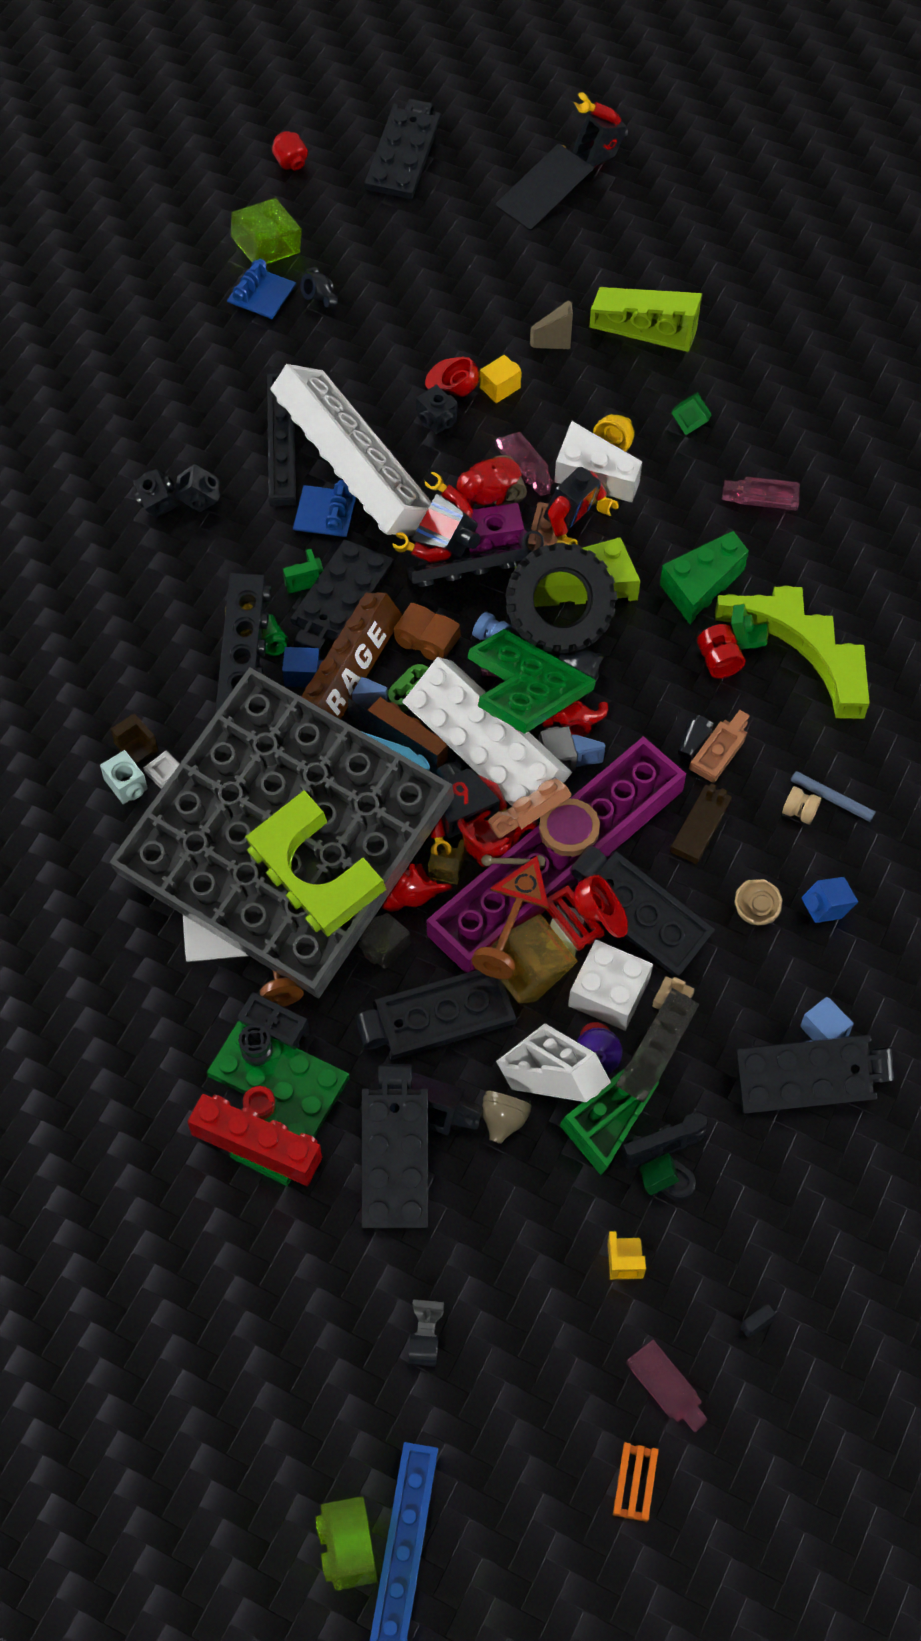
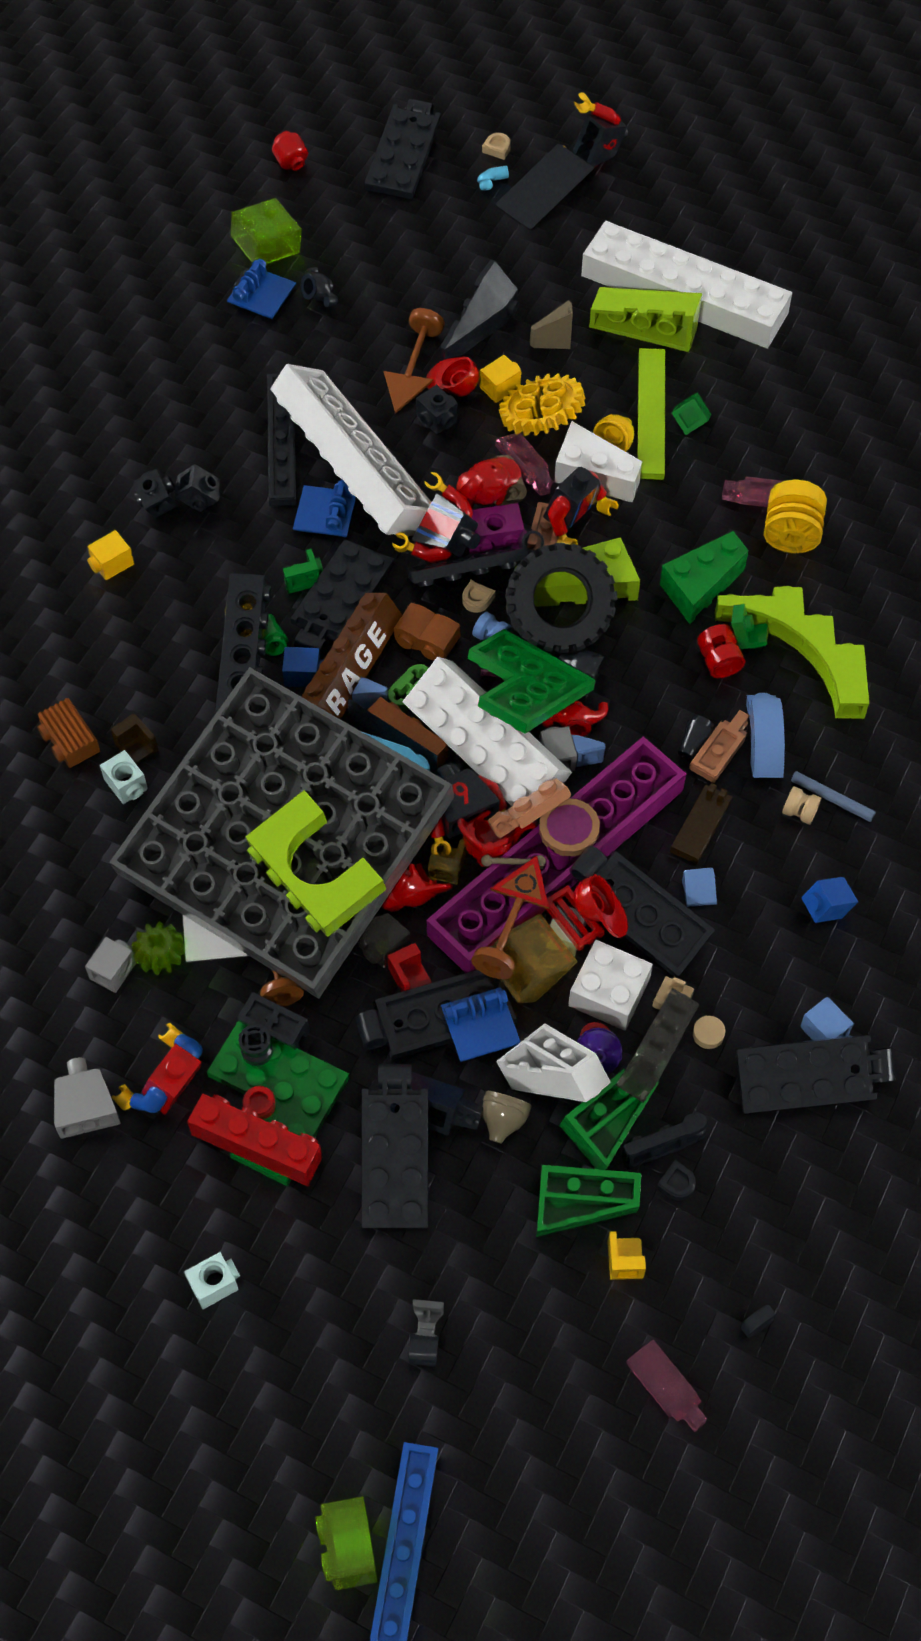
white tile [143,751,180,789] -> none
orange tile [613,1442,659,1522] -> none
dark green tile [640,1153,679,1196] -> none
tan hair [735,879,783,925] -> none
none -> dark orange brick [37,698,100,768]
none -> light grey torso [54,1057,121,1139]
none -> light grey brick [85,937,136,993]
none -> yellow brick [87,530,134,580]
none -> torso [111,1023,203,1115]
none -> clear neon green gear [132,921,185,976]
none -> light aqua brick [184,1252,240,1309]
none -> dark orange piece [384,308,445,414]
none -> red panel [387,943,431,992]
none -> black wedge [440,260,520,361]
none -> blue hinge [441,987,521,1062]
none -> tan tile [462,580,495,612]
none -> medium azure arm [477,165,509,191]
none -> tan tile [482,133,510,160]
none -> yellow gear [499,373,586,436]
none -> green wedge [536,1165,641,1237]
none -> white brick [581,221,793,349]
none -> lime tile [637,348,665,480]
none -> medium blue slope [682,868,717,907]
none -> tan tile [693,1016,725,1049]
none -> medium blue arch [746,693,785,778]
none -> yellow wheel [763,480,827,553]

